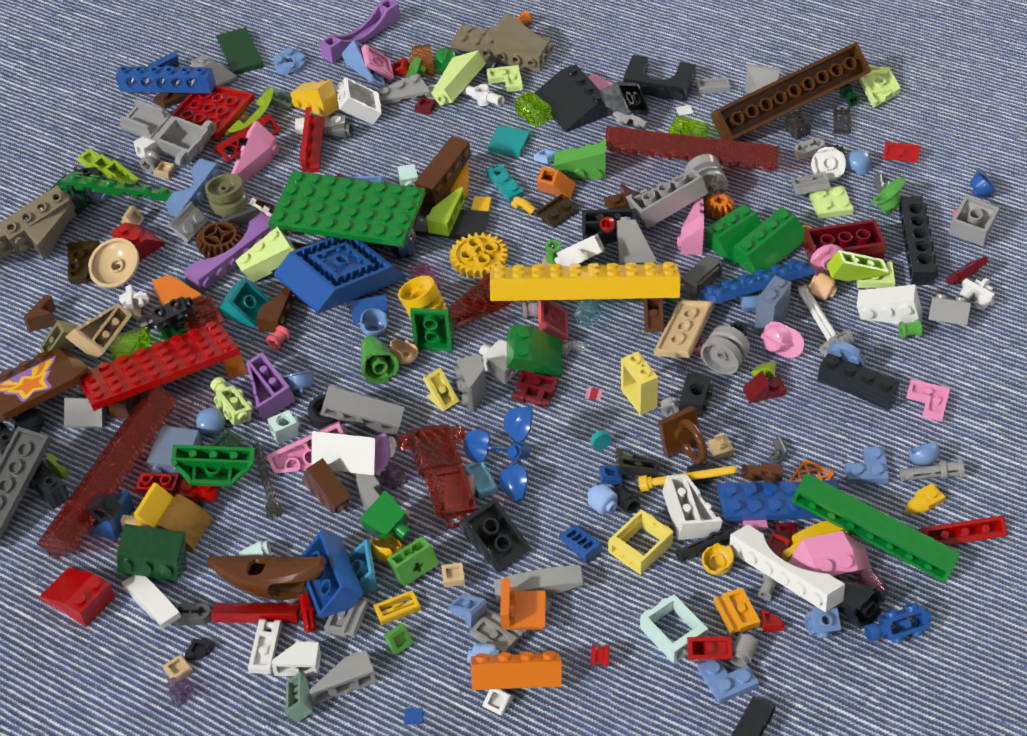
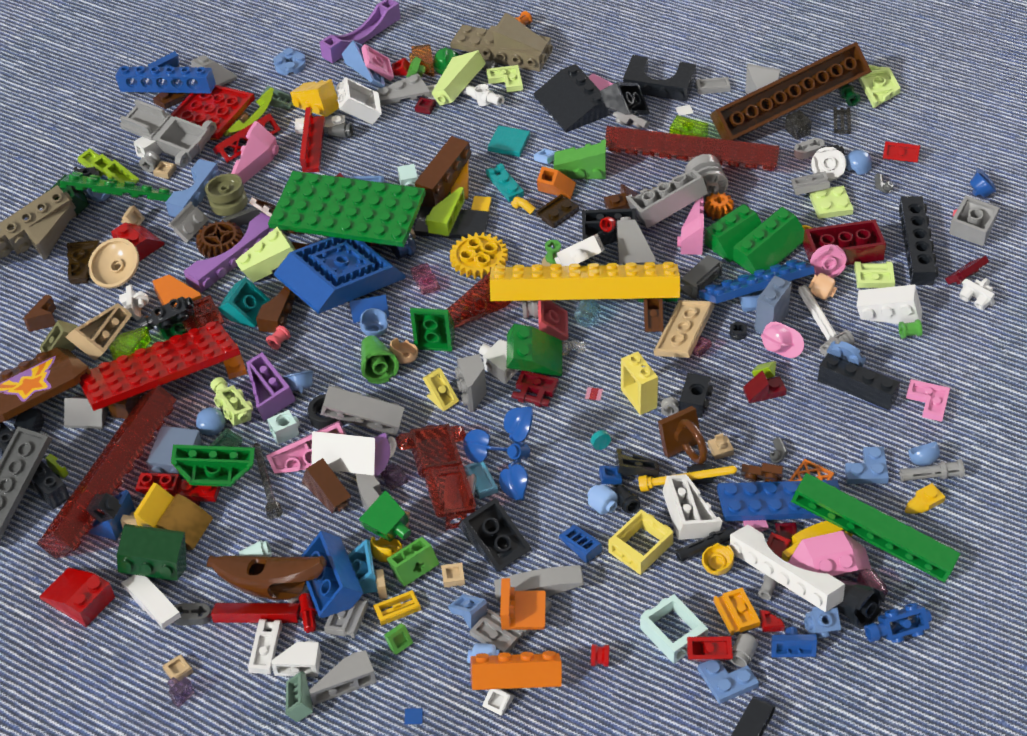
black tile [185,638,214,661] -> none
dark green tile [216,27,264,75] -> none
yellow wheel [398,276,446,319] -> none
clear neon green brick [514,91,551,128] -> none
light grey wheel [700,325,750,375] -> none
lime slope [826,250,889,281] -> none
bright green piece [871,178,906,215] -> none
red slope [919,515,1008,546] -> none
light grey slope [928,294,971,326] -> none
none -> tan tile [375,569,388,599]
none -> blue tile [771,627,817,657]

